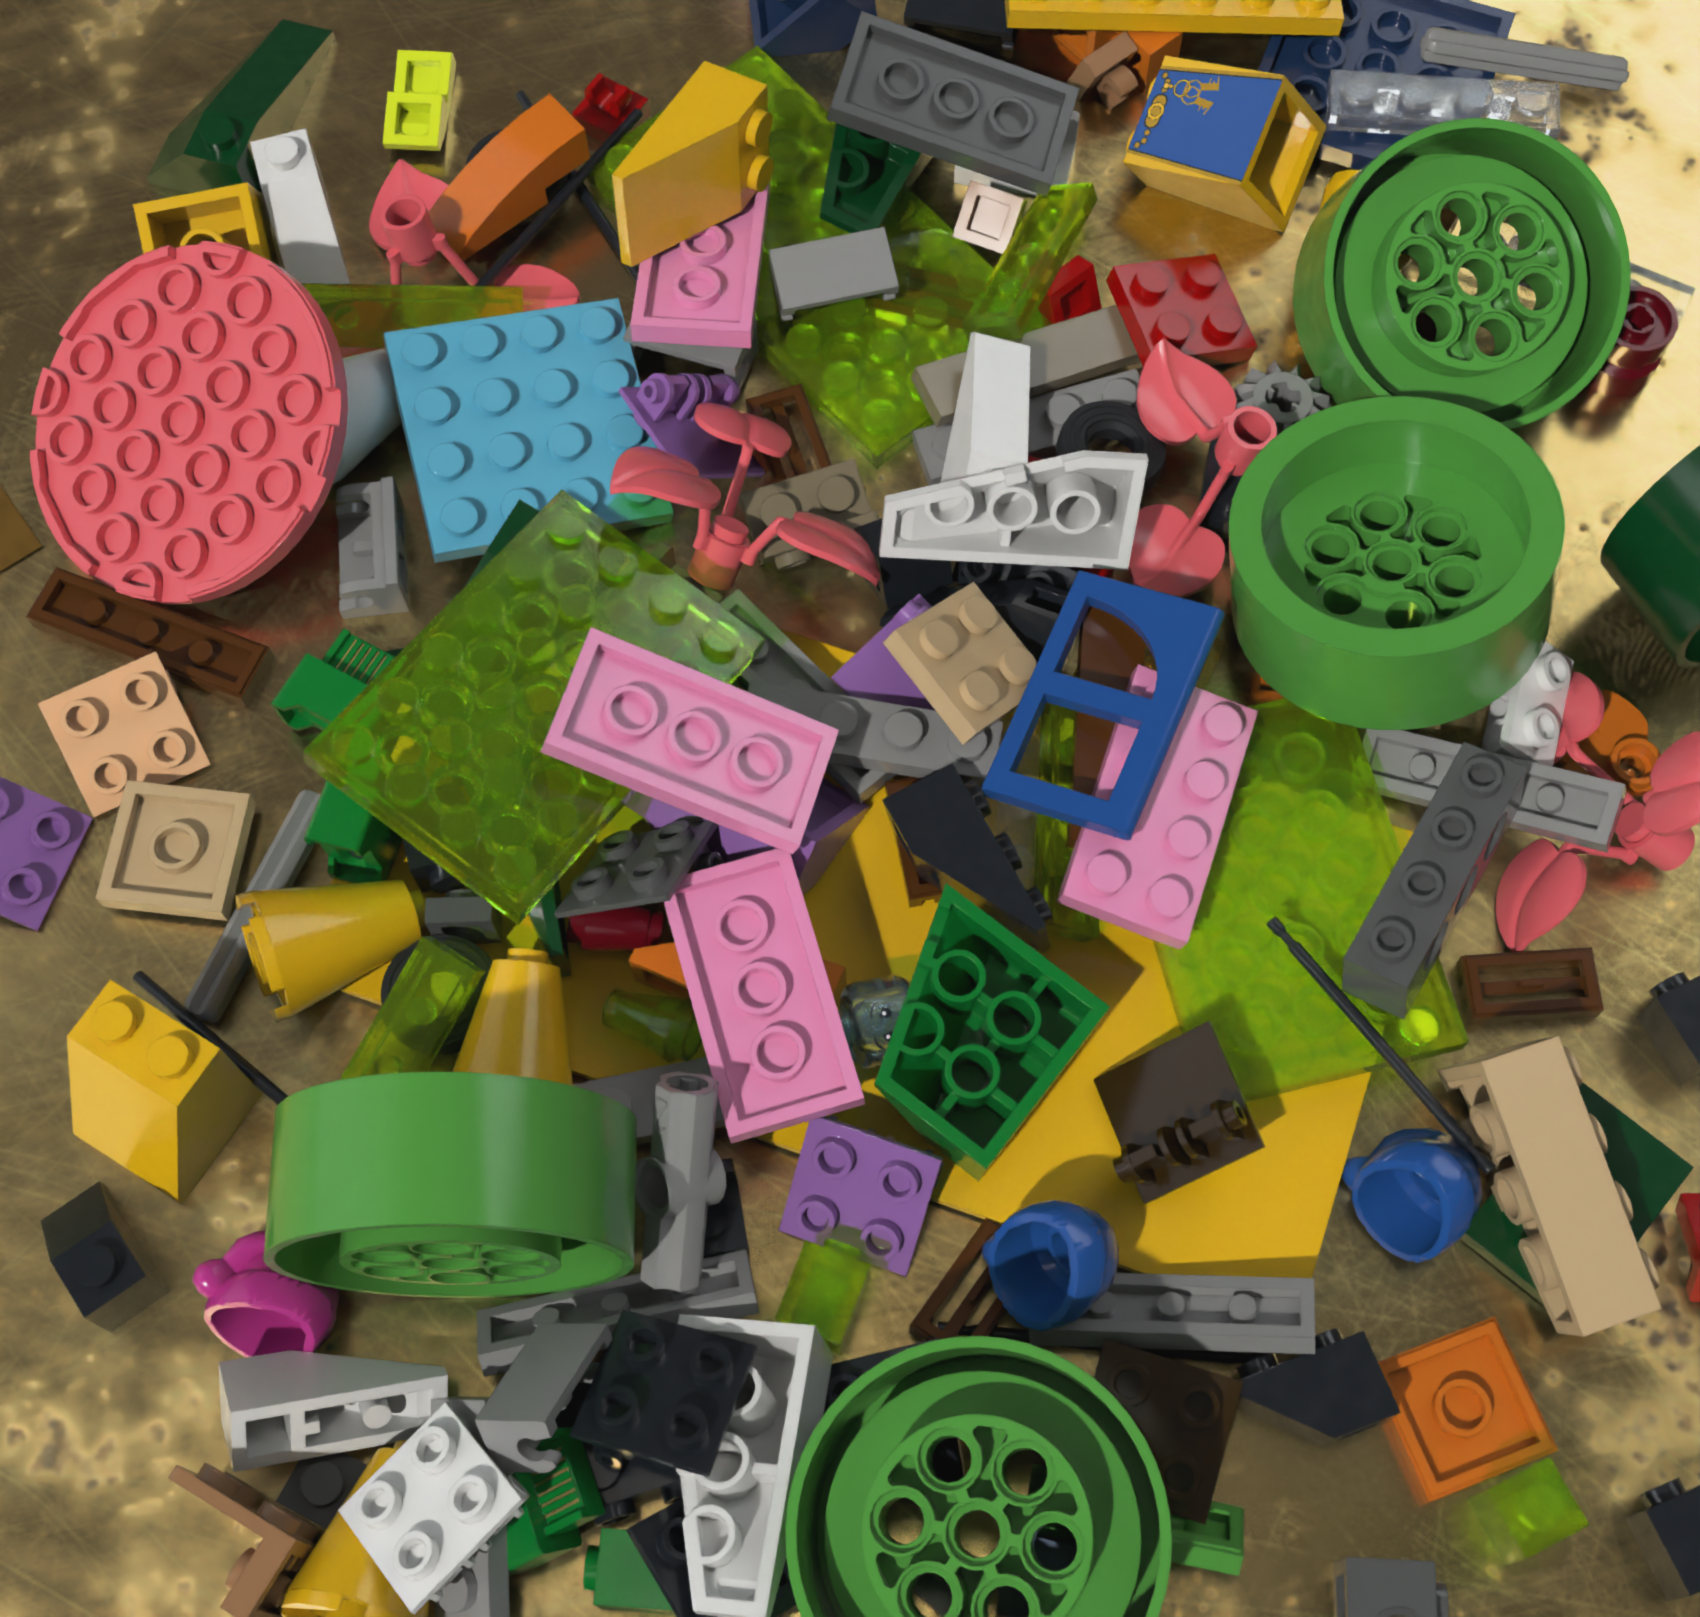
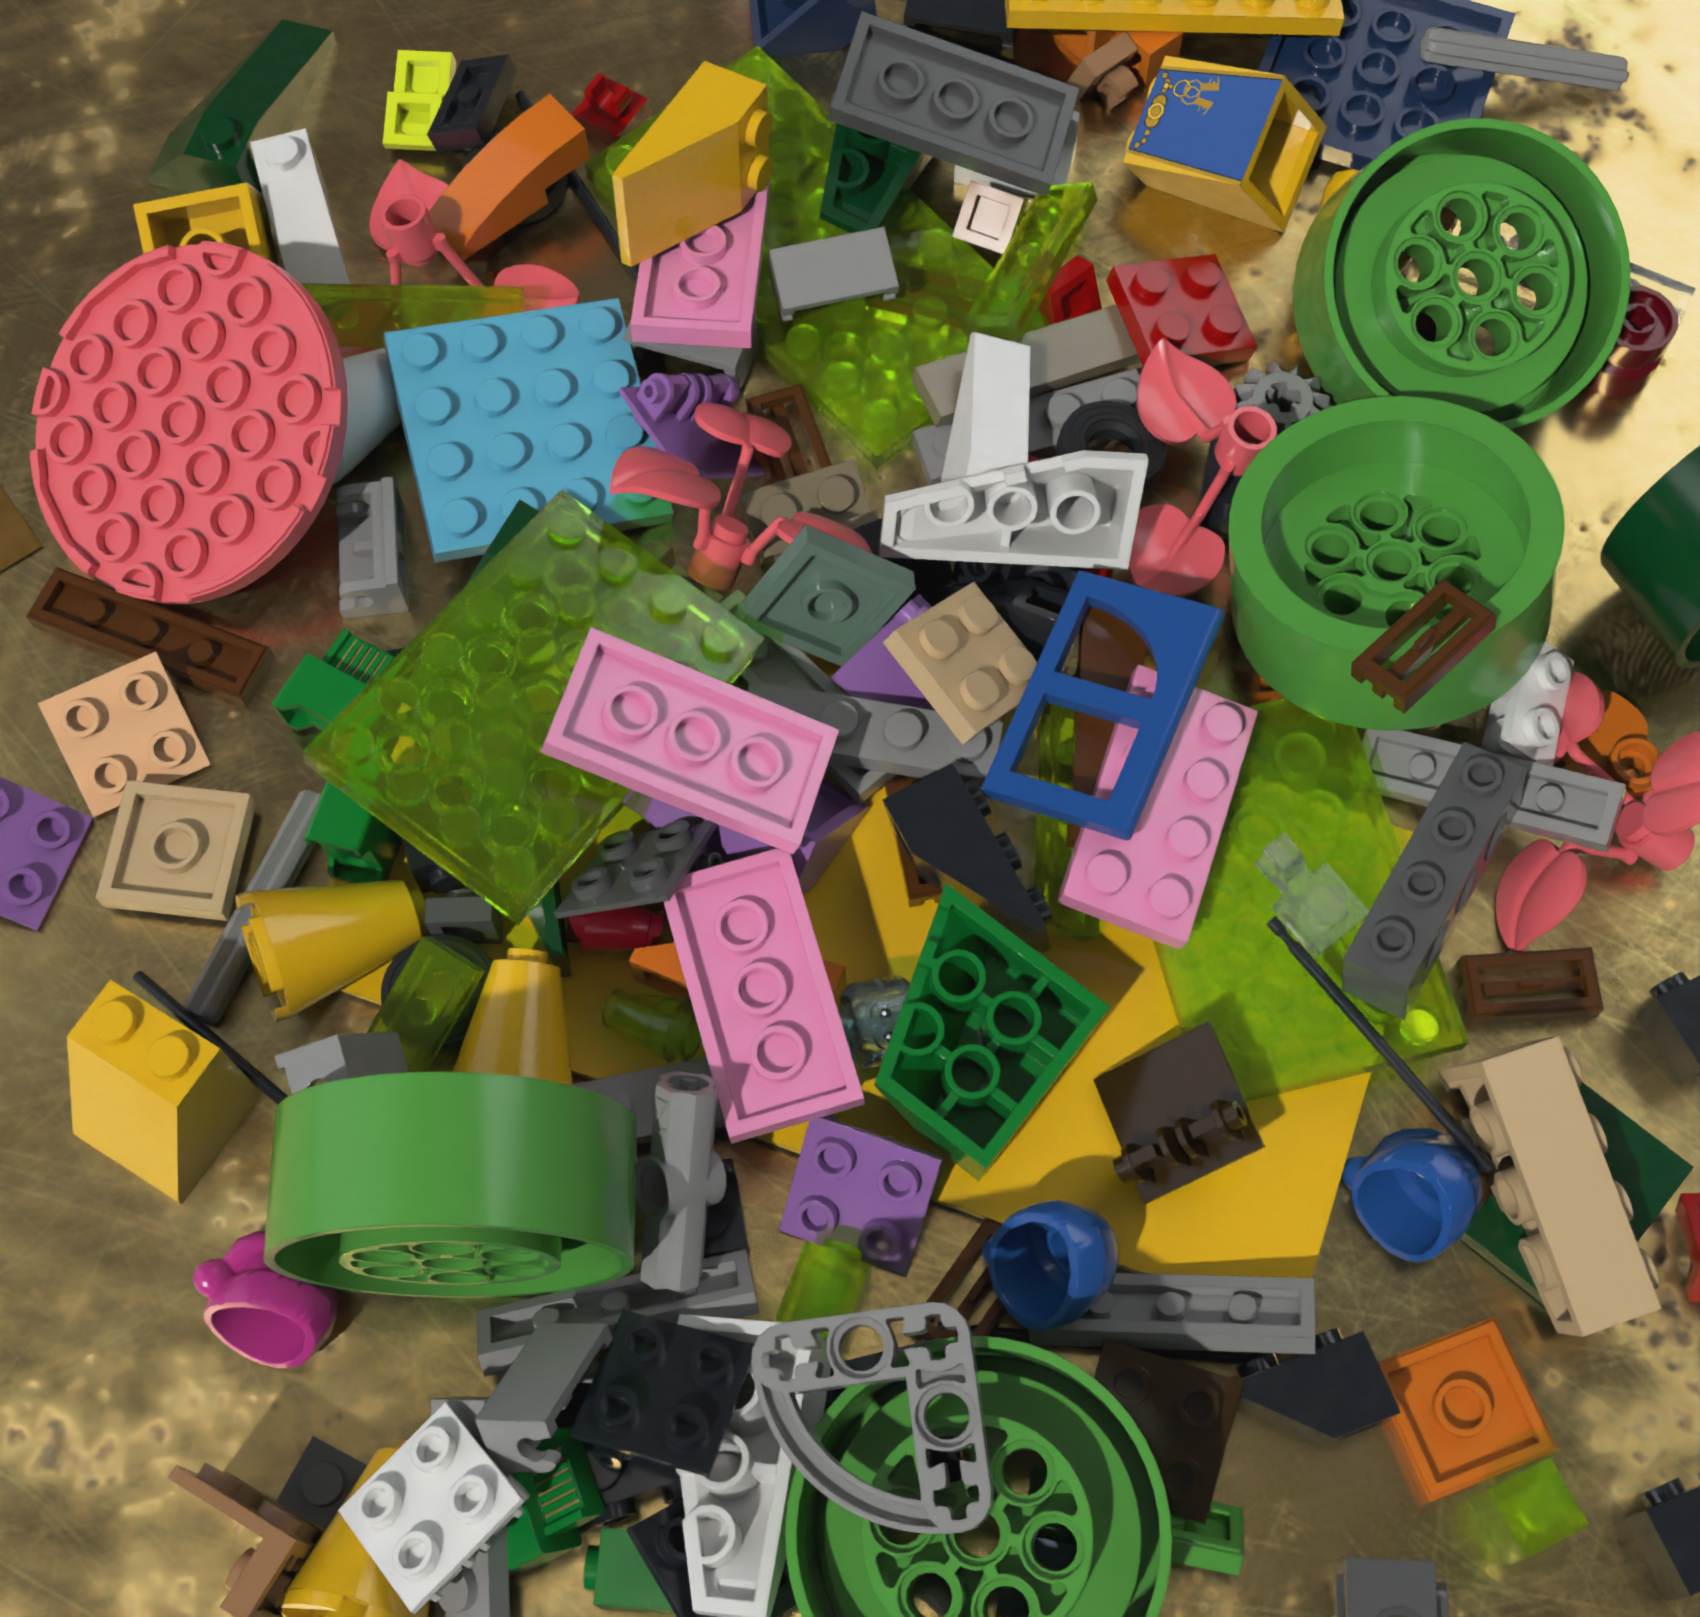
black slope [41,1181,170,1332] -> none
white slope [219,1350,448,1472] -> none
black piece [466,108,643,302] -> none
clear plate [1326,70,1561,140] -> none
none -> light grey hinge [275,1032,409,1094]
none -> black plate [427,54,518,152]
none -> sand green plate [738,525,916,667]
none -> light grey beam [751,1302,994,1534]
none -> clear plate [1255,832,1369,959]
none -> reddish brown tile [1351,579,1497,714]

